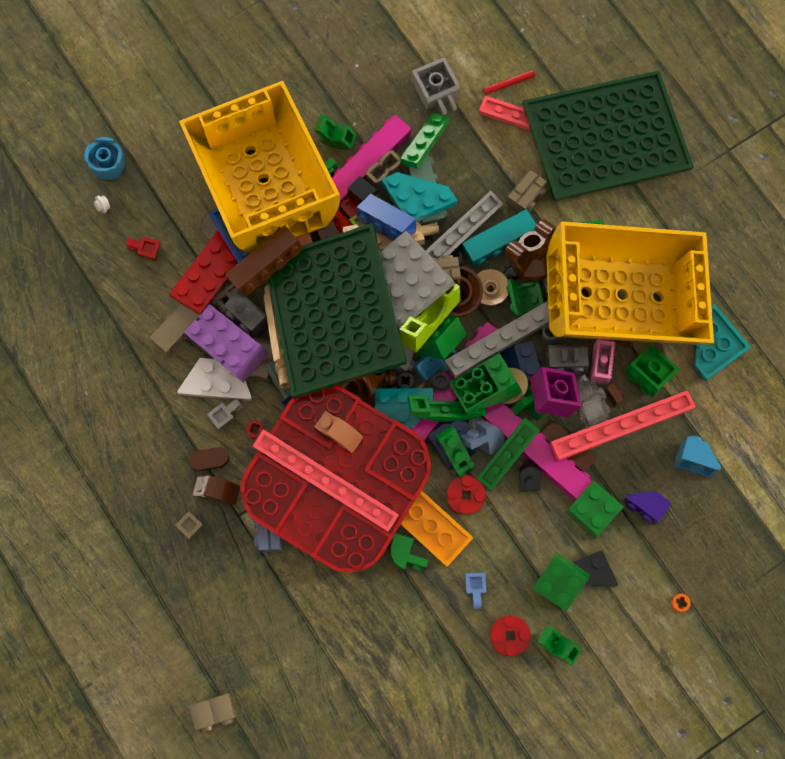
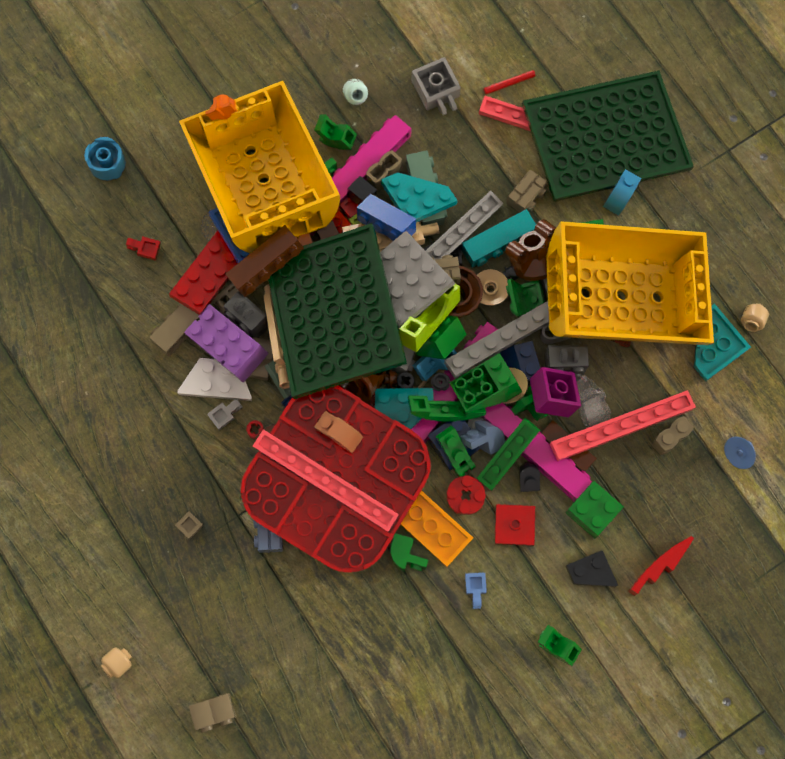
white plate [94,195,110,214] -> none
reddish brown tile [189,447,229,471] -> none
reddish brown brick [193,476,240,505] -> none
green plate [400,113,449,169] -> none
red plate [490,615,531,656] -> none
green brick [533,552,590,612] -> none
bright pink brick [589,340,615,384] -> none
reddish brown plate [604,384,624,408] -> none
dark purple slope [623,491,672,525] -> none
green plate [624,344,680,397] -> none
orange bush [671,594,691,613] -> none
dark azure slope [674,435,721,478] -> none
none -> tan head [100,647,132,678]
none -> orange piece [205,94,237,121]
none -> light aqua head [343,79,368,105]
none -> red plate [495,504,535,546]
none -> dark azure brick [603,169,641,216]
none -> red slope [628,536,694,596]
none -> dark tan brick [652,416,694,455]
none -> medium blue piece [724,437,756,469]
none -> tan head [741,304,769,332]

